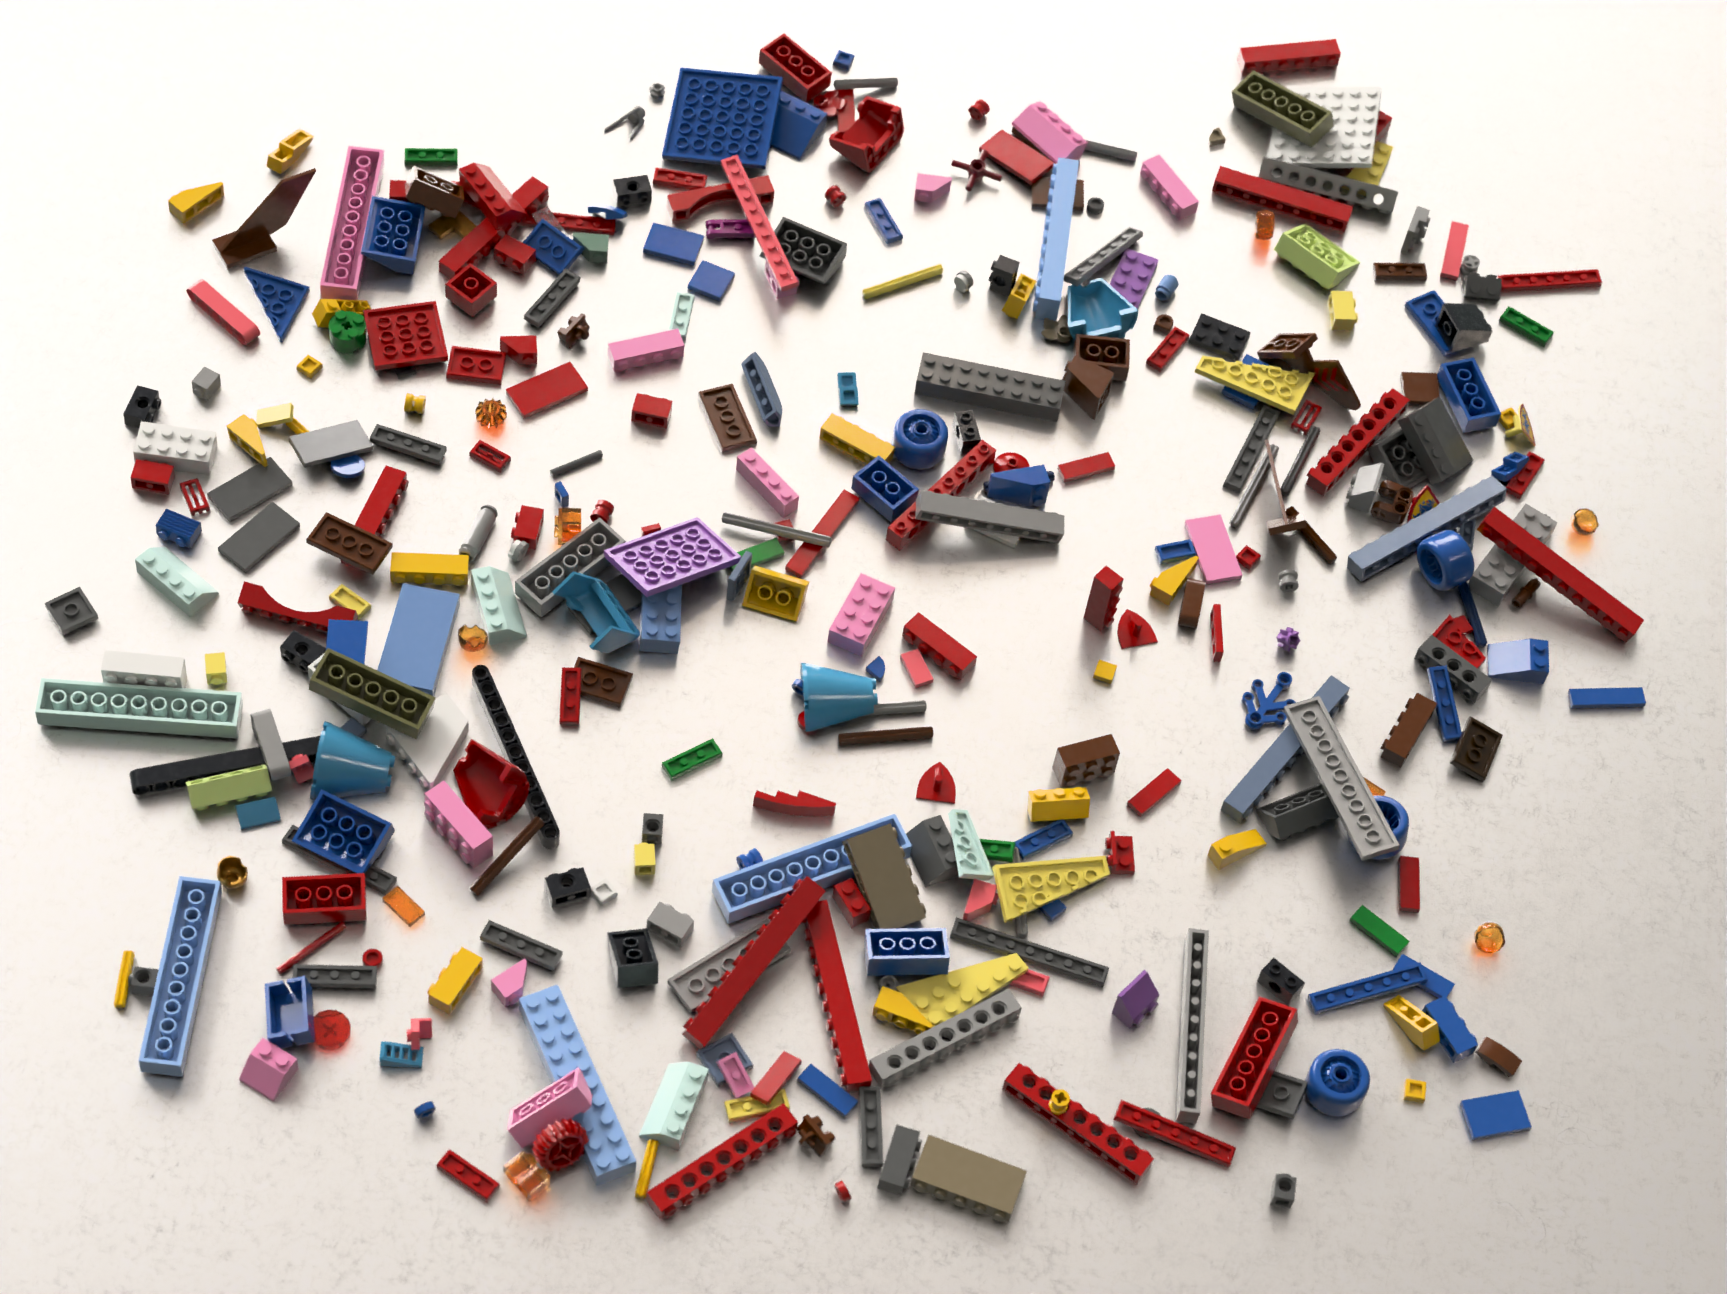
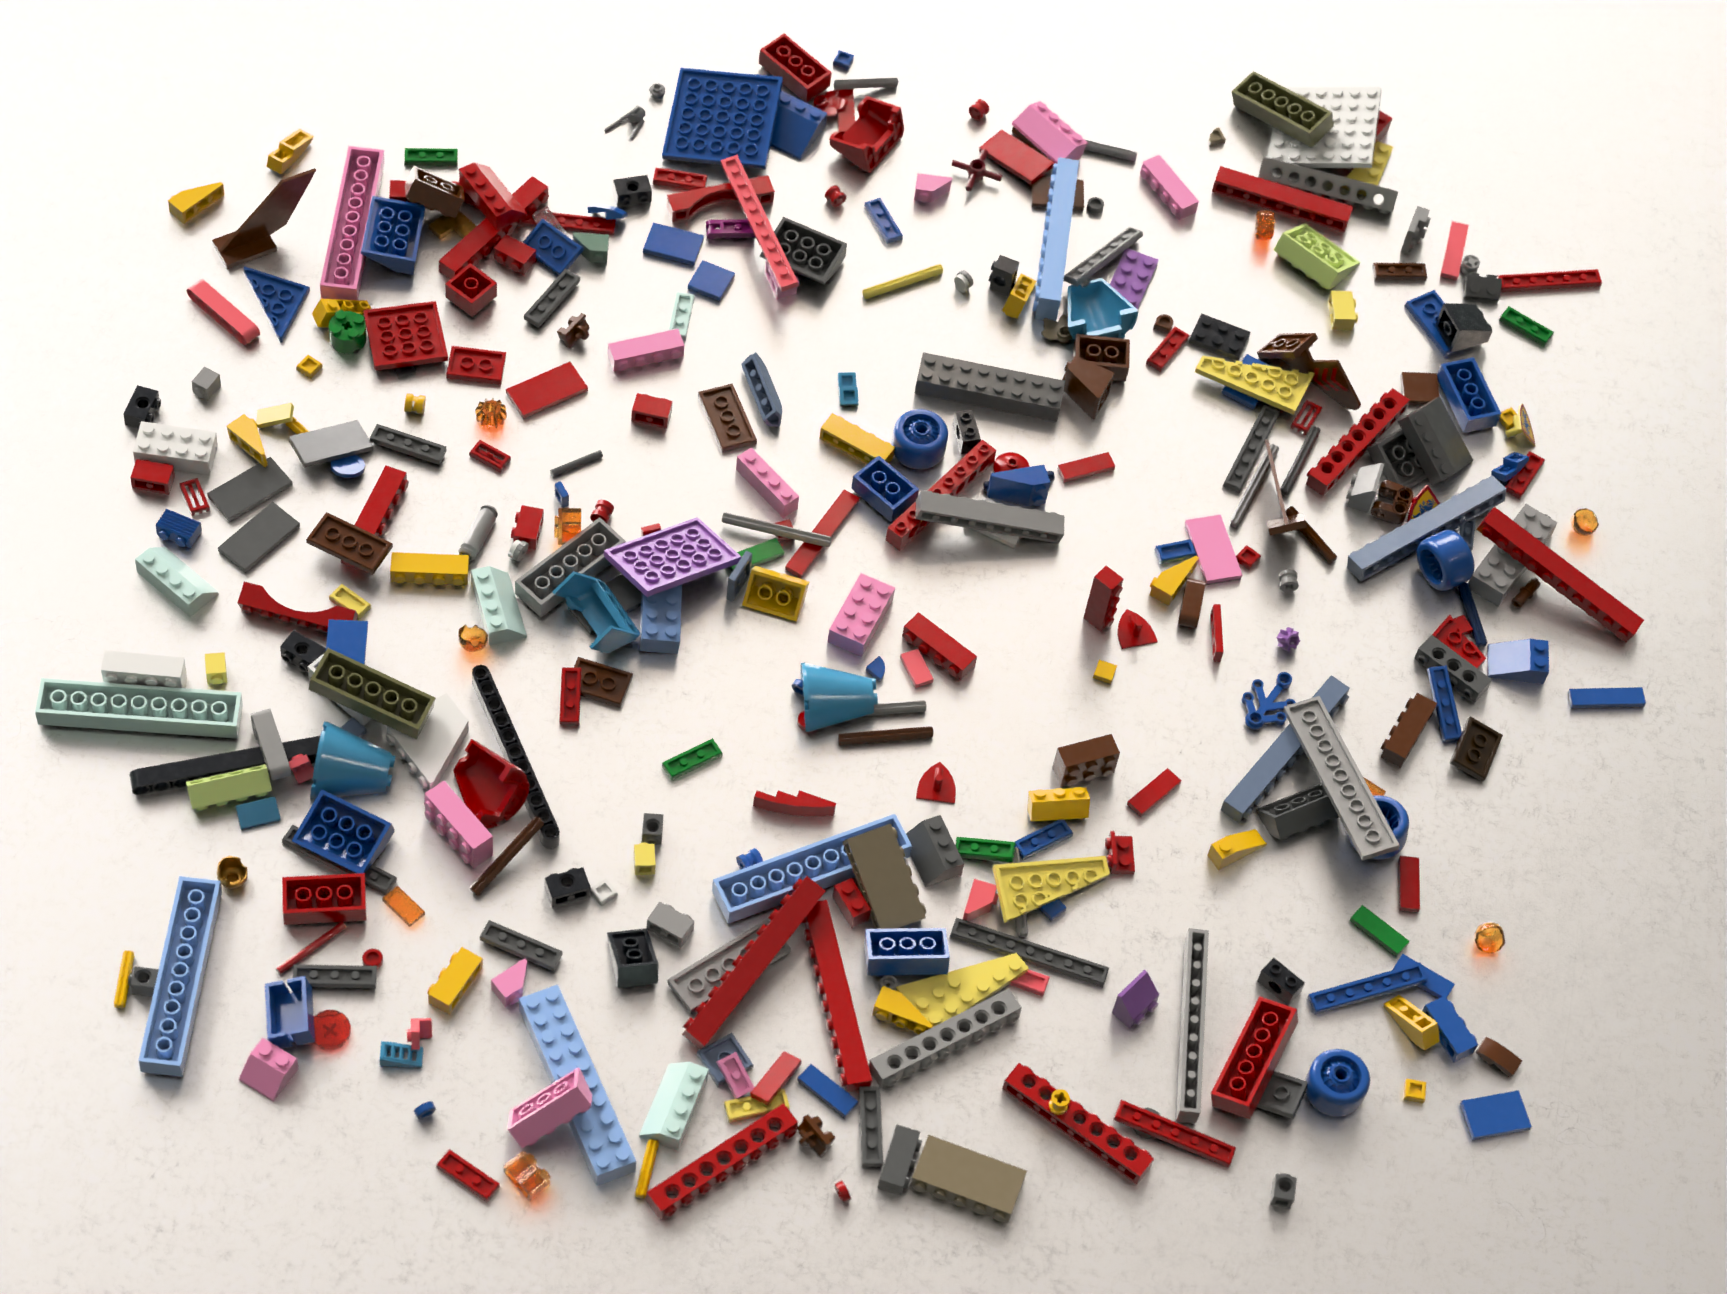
dark grey plate [44,586,99,635] -> none
medium blue brick [377,583,460,697] -> none
red slope [500,335,537,365] -> none
red gear [532,1118,589,1172] -> none
light aqua wing [948,809,994,880] -> none
medium blue brick [1155,275,1179,301] -> none
red brick [1237,39,1341,74] -> none

